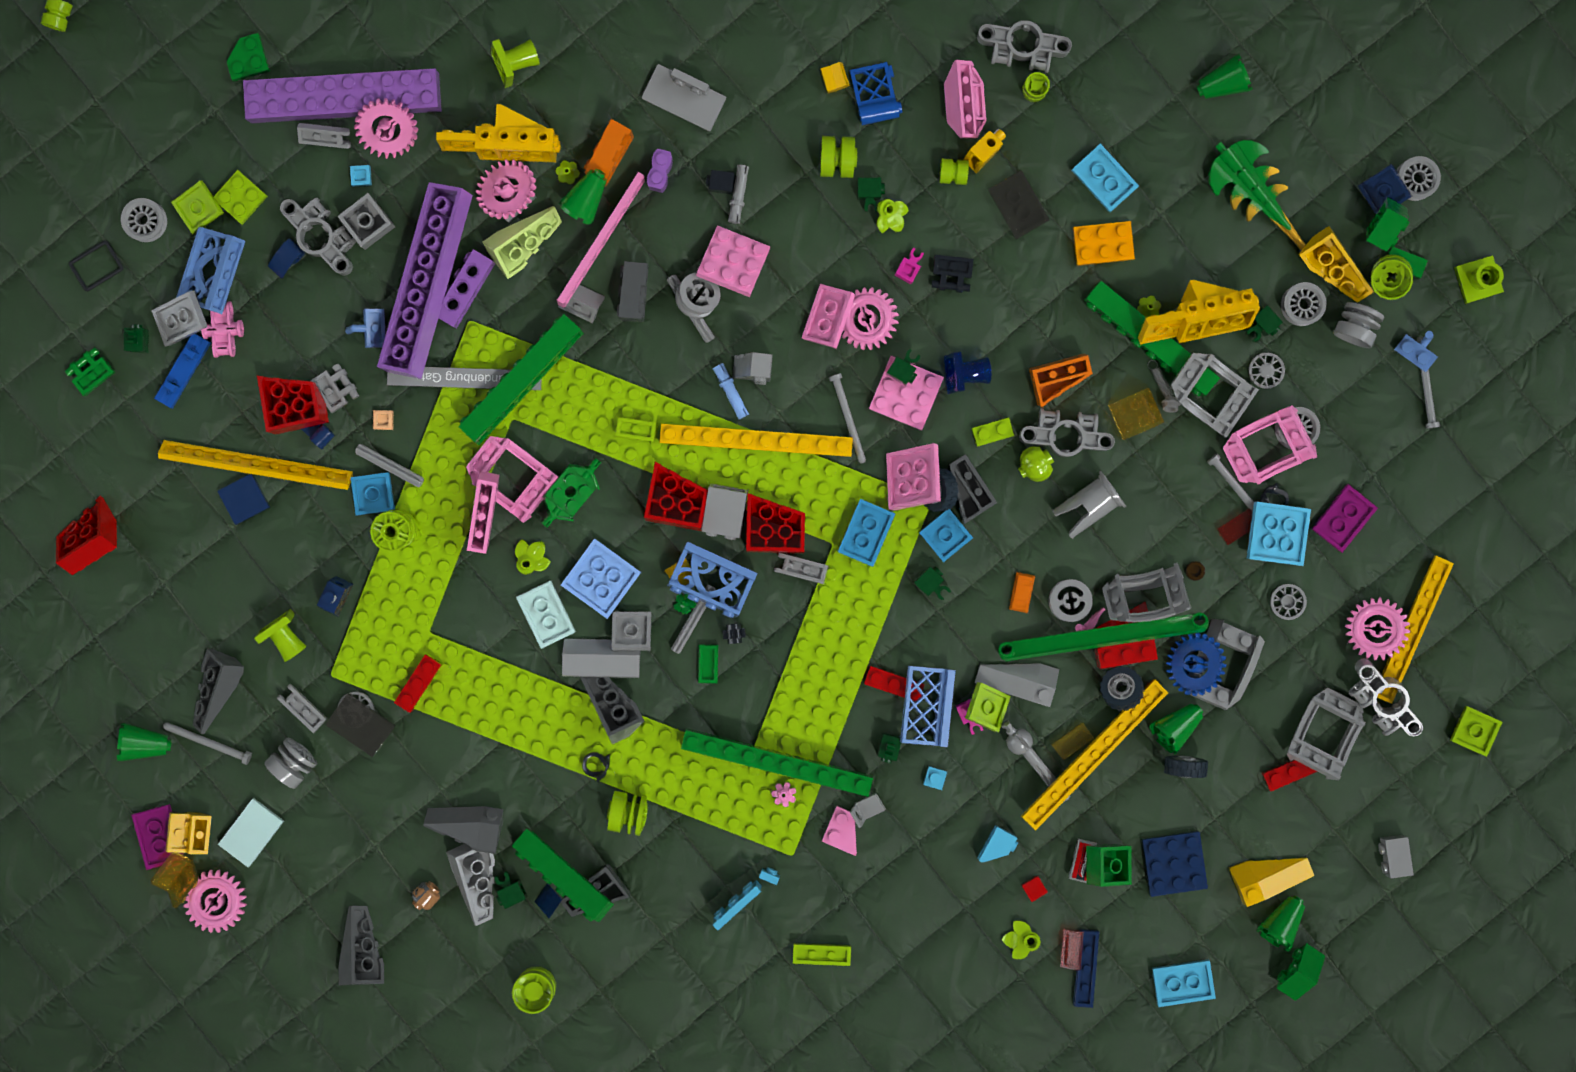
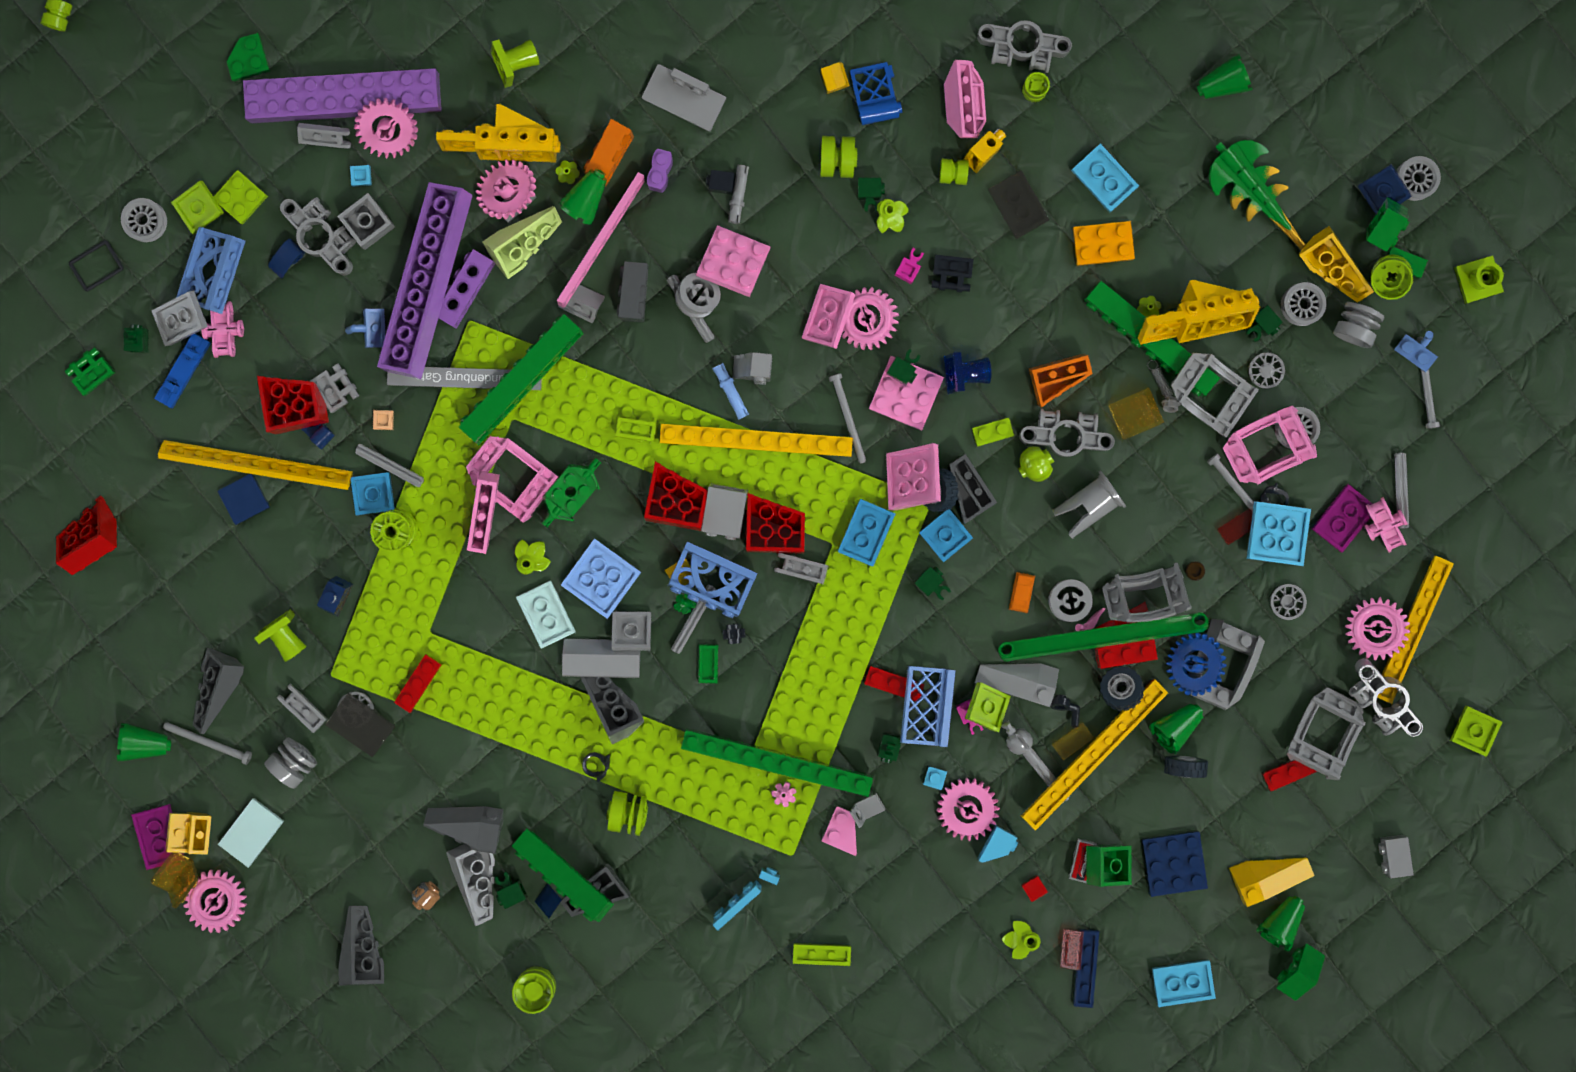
none -> bright pink gear [937,778,1000,841]
none -> black plate [1050,695,1080,728]
none -> bright pink axle [1364,497,1408,553]
none -> light grey axle [1394,453,1409,529]

